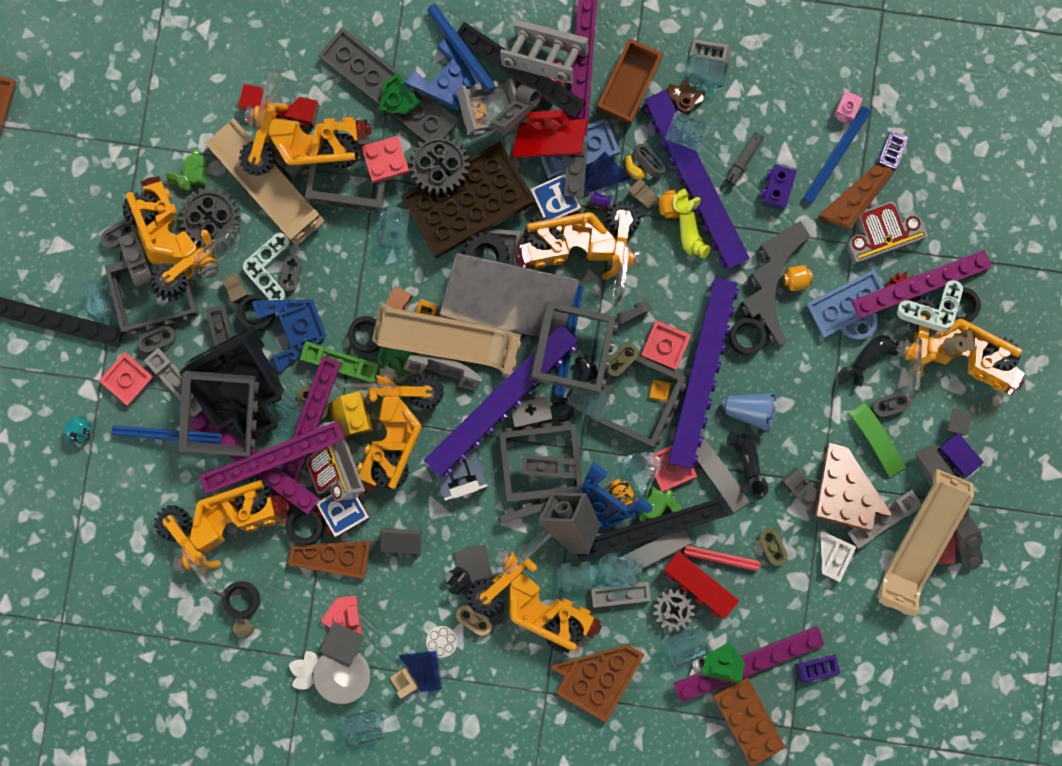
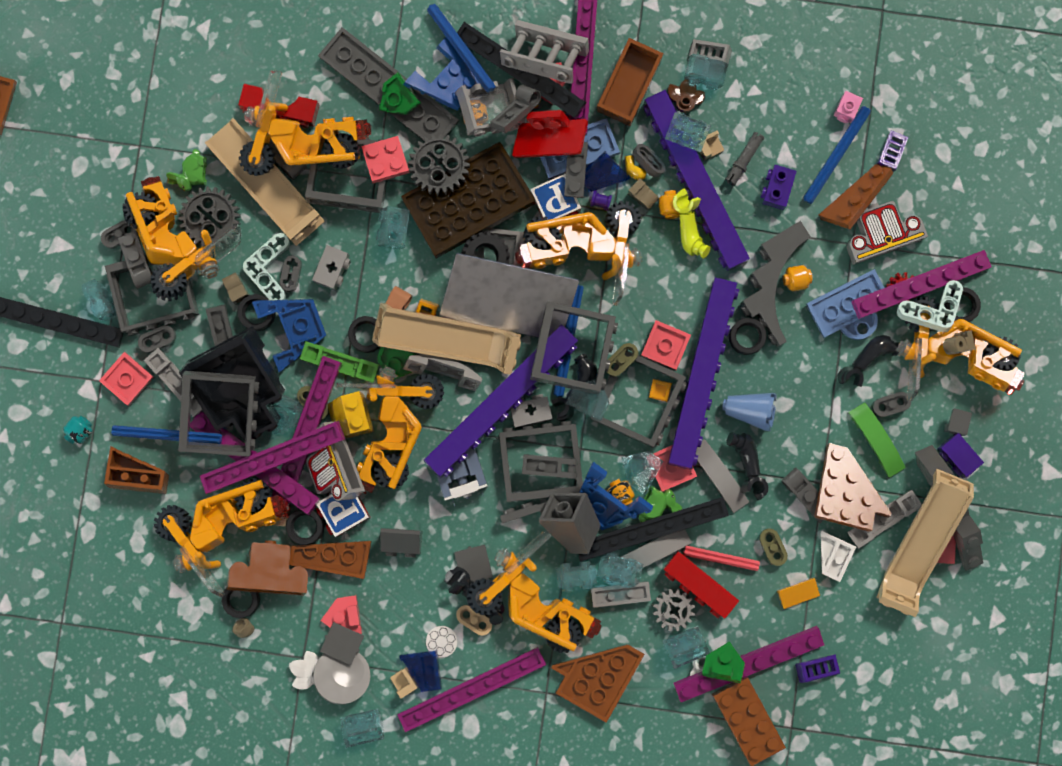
dark grey plate [615,301,652,327] -> none
none -> dark orange wedge [104,446,169,494]
none -> dark orange brick [226,540,308,596]
none -> light grey brick [312,245,351,291]
none -> magenta plate [397,647,546,732]
none -> tan panel [696,130,724,161]
none -> light orange slope [777,578,820,609]

